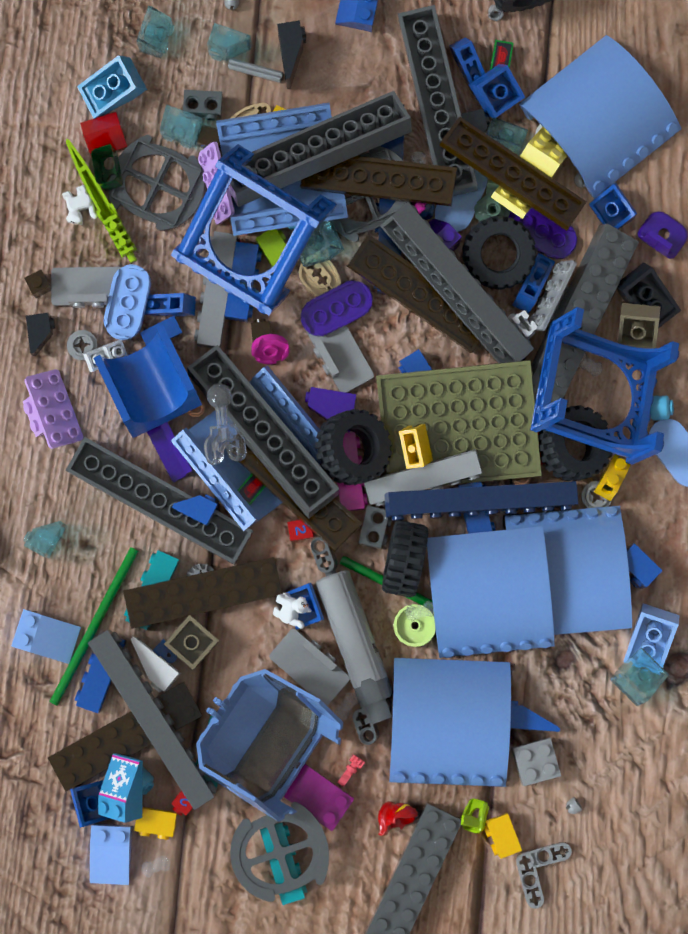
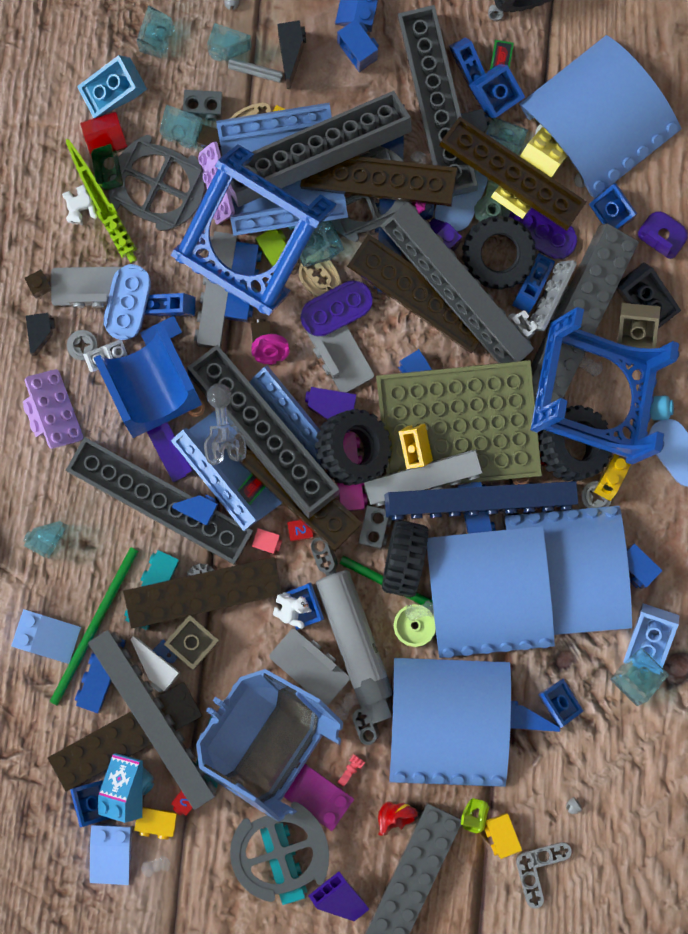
light grey brick [511,737,561,786] -> none
none -> coral brick [252,528,282,554]
none -> dark purple slope [308,871,369,921]
none -> blue brick [337,19,379,72]
none -> blue slope [538,679,584,728]

